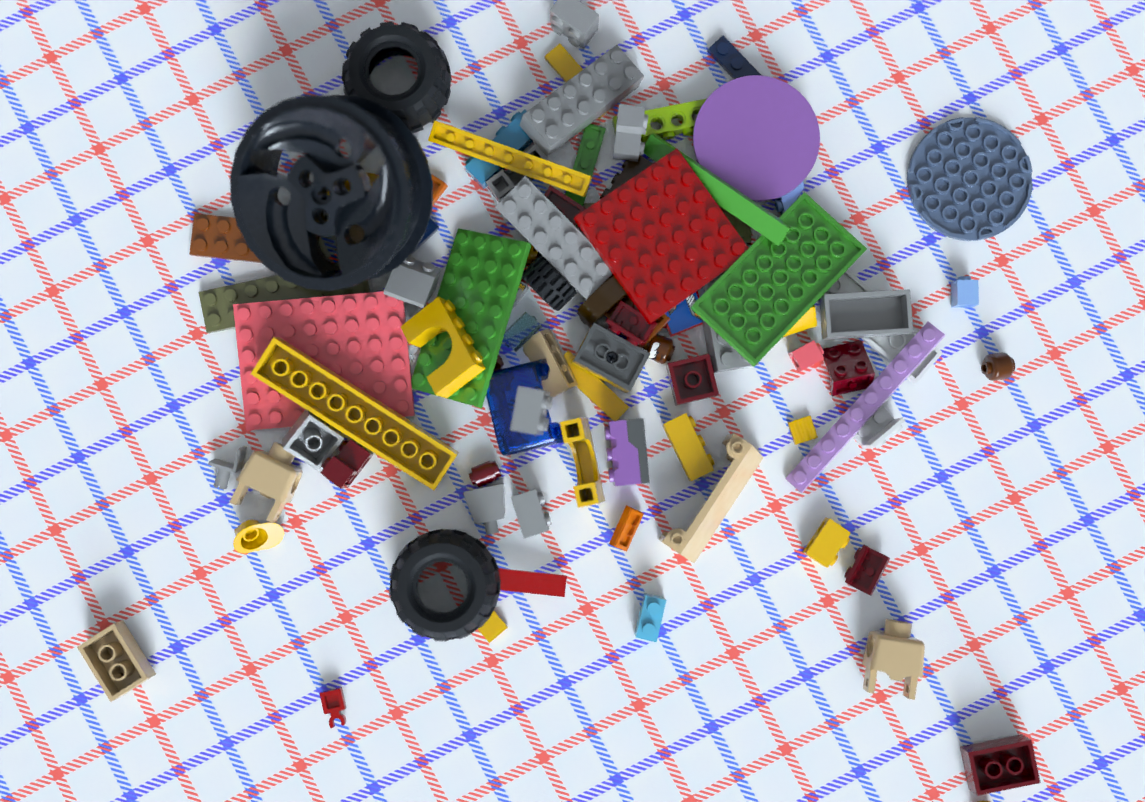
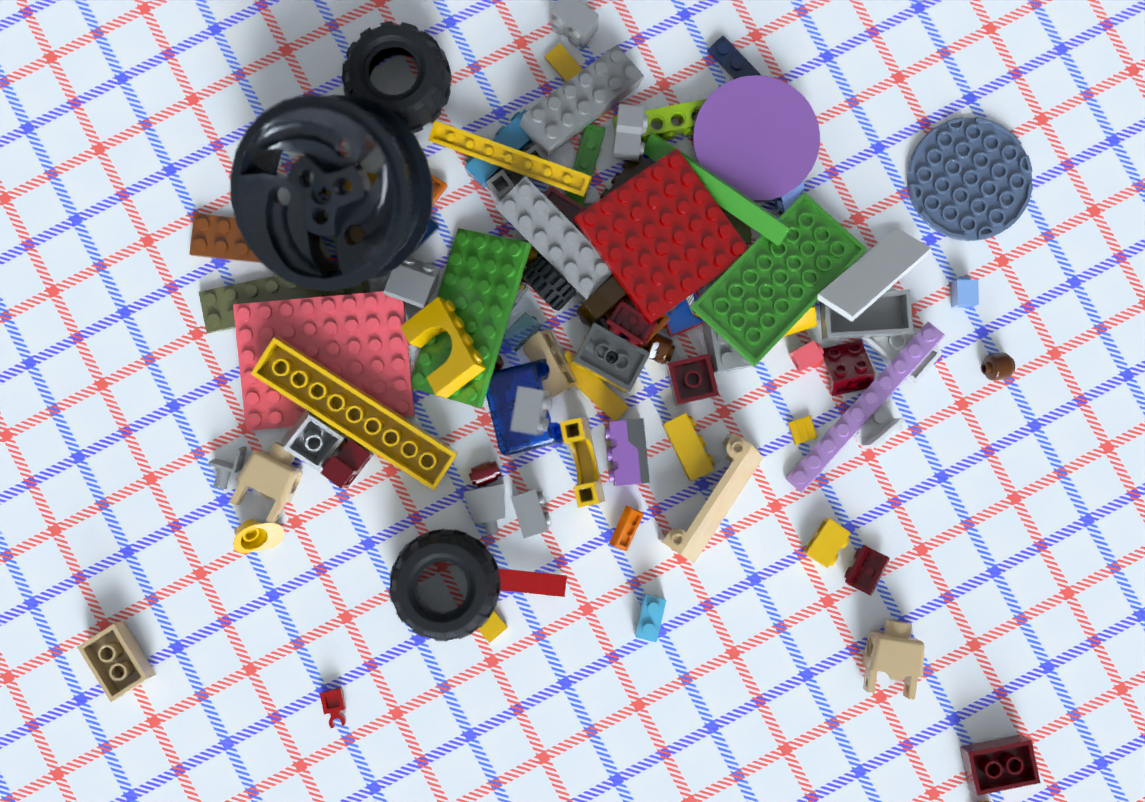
none -> white tile [817,228,931,321]

